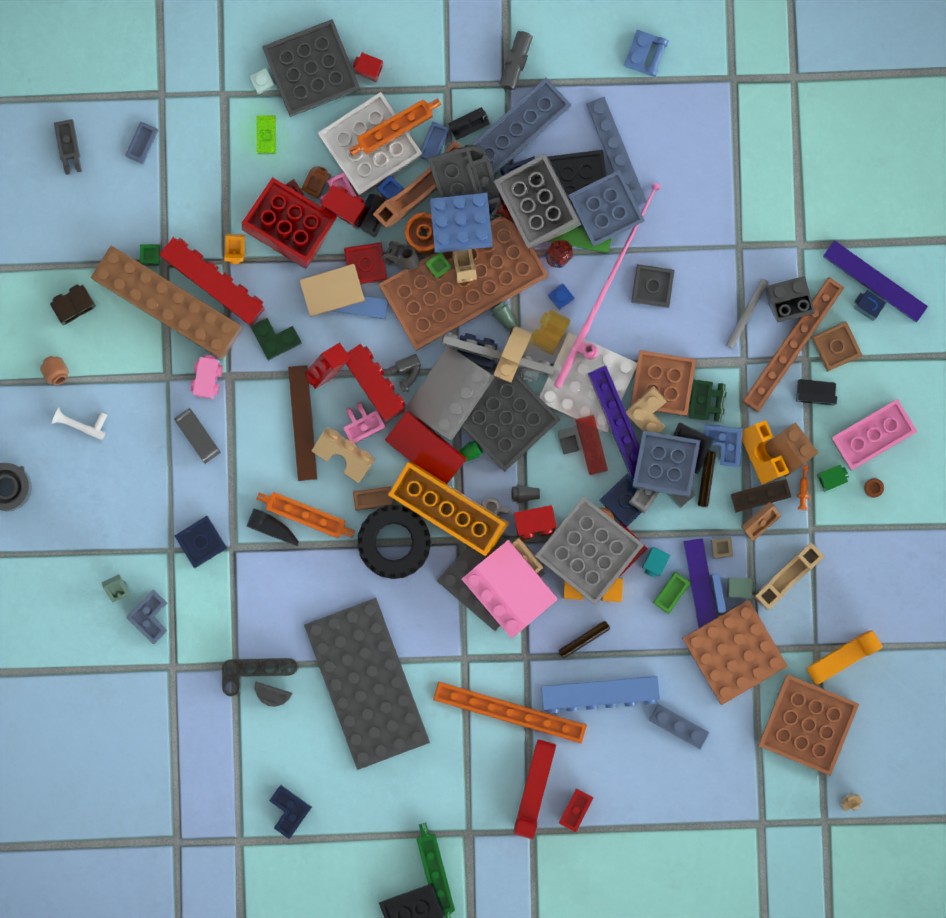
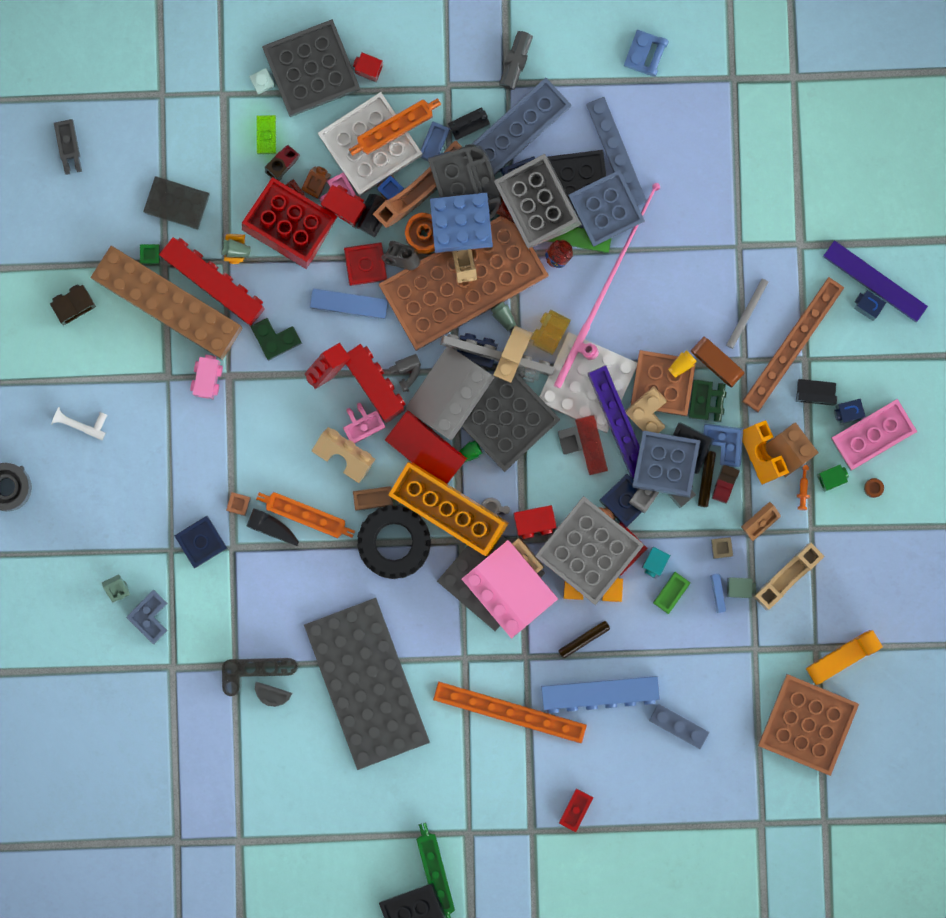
nougat head [40,356,69,385] -> none
sand blue tile [125,122,159,164] -> none
dark grey beam [174,408,221,464] -> none
dark blue plate [269,785,312,839] -> none
reddish brown tile [288,365,318,481] -> none
tan tile [299,264,365,317] -> none
bright green plate [425,252,452,279] -> none
dark grey cone [511,484,540,504] -> none
red beam [513,739,556,840] -> none
blue plate [548,284,575,311] -> none
dark grey tile [631,264,675,308] -> none
nougat plate [682,599,787,705] -> none
dark purple tile [683,538,717,628] -> none
dark brown plate [730,479,791,513] -> none
dark grey slope [765,276,815,323] -> none
medium nougat tile [811,321,863,372] -> none
tan plate [839,793,863,811] -> none
none -> clear smoke plate [143,176,210,230]
none -> sand green cone [221,239,250,257]
none -> nougat tile [226,492,251,516]
none -> leg [265,145,300,181]
none -> yellow cone [668,350,697,378]
none -> dark orange beam [691,336,745,388]
none -> leg [712,465,740,504]
none -> dark blue brick [834,398,866,425]

